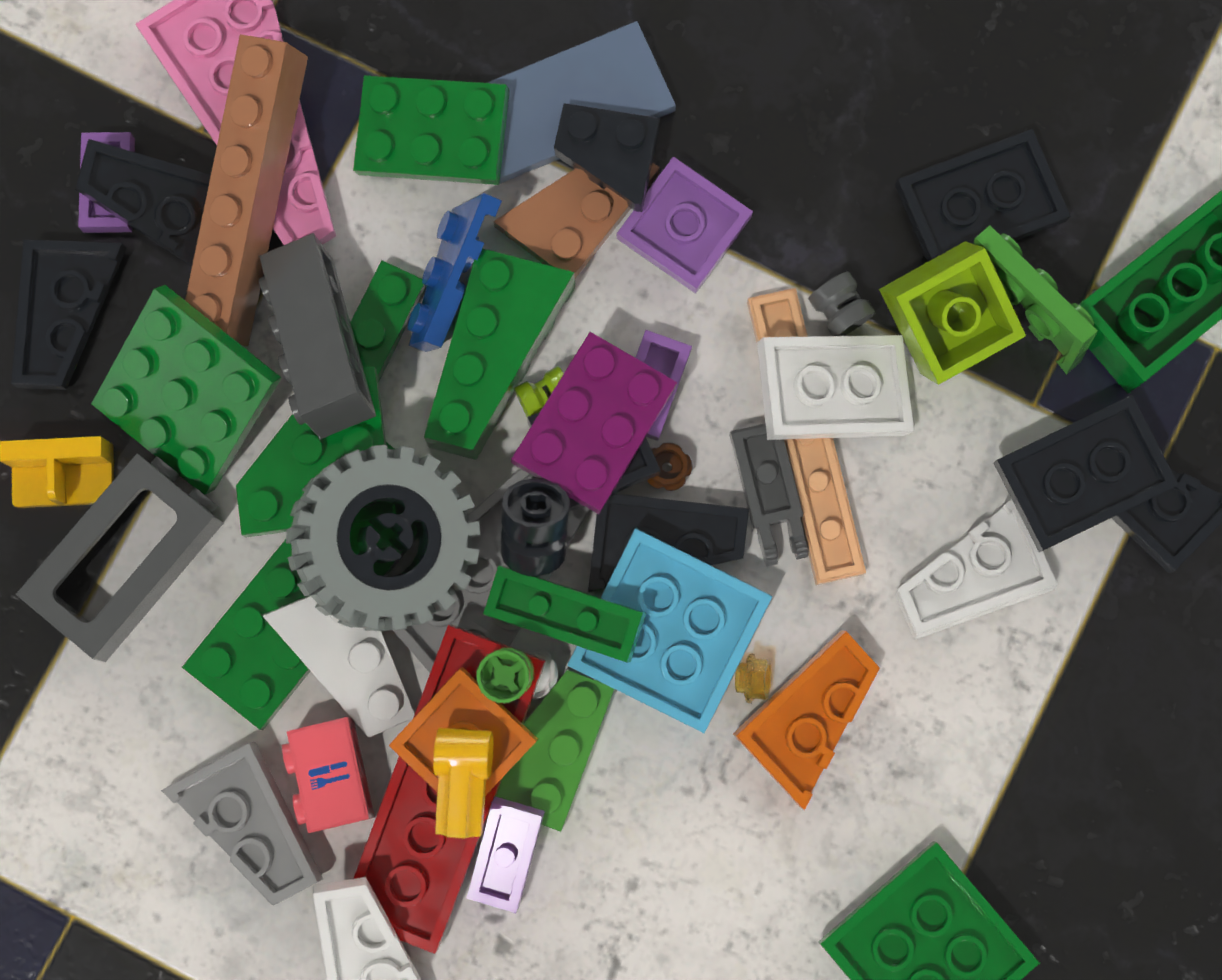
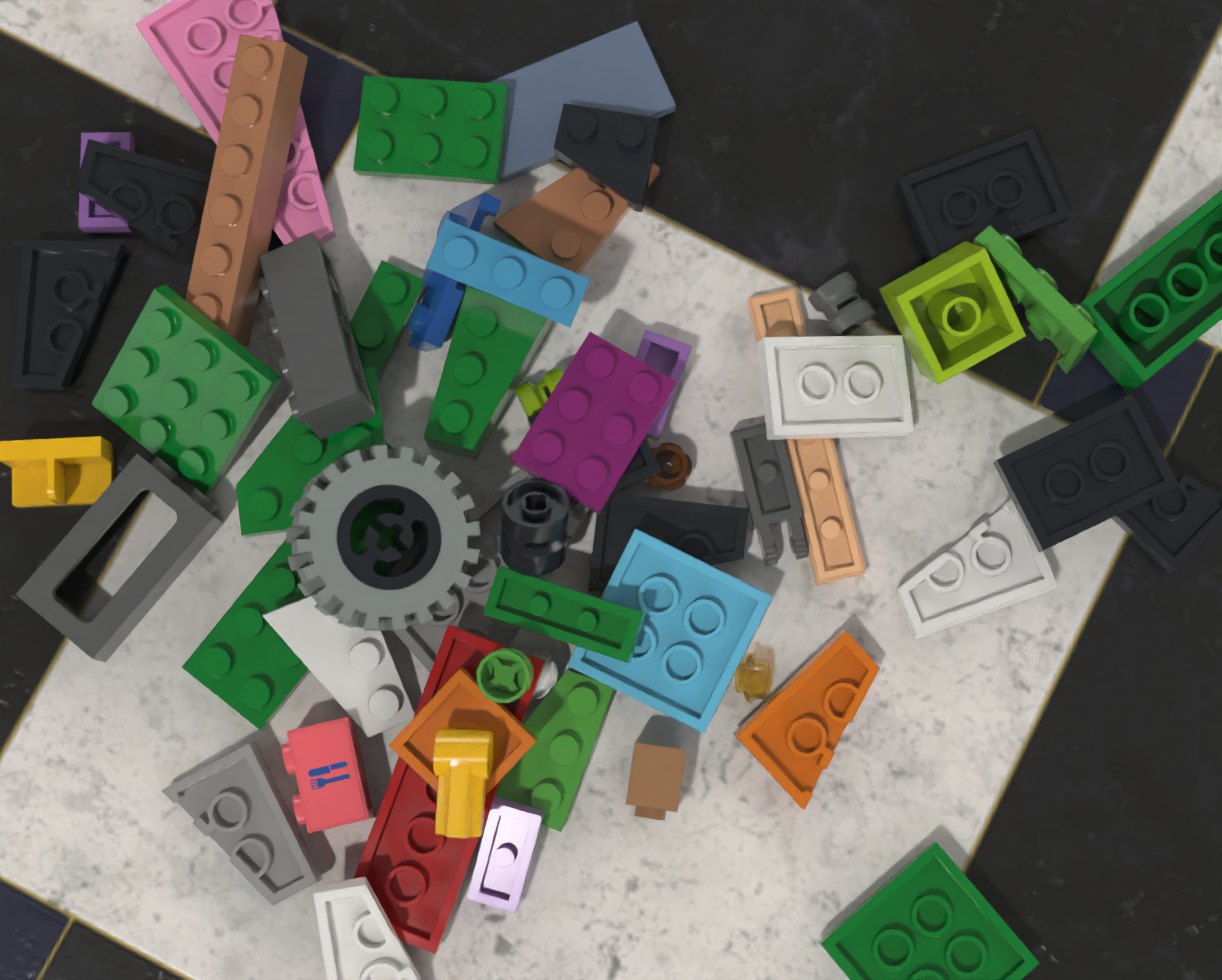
medium lavender plate [616,157,753,294] -> none
none -> dark azure brick [425,219,590,327]
none -> medium nougat brick [625,742,686,821]

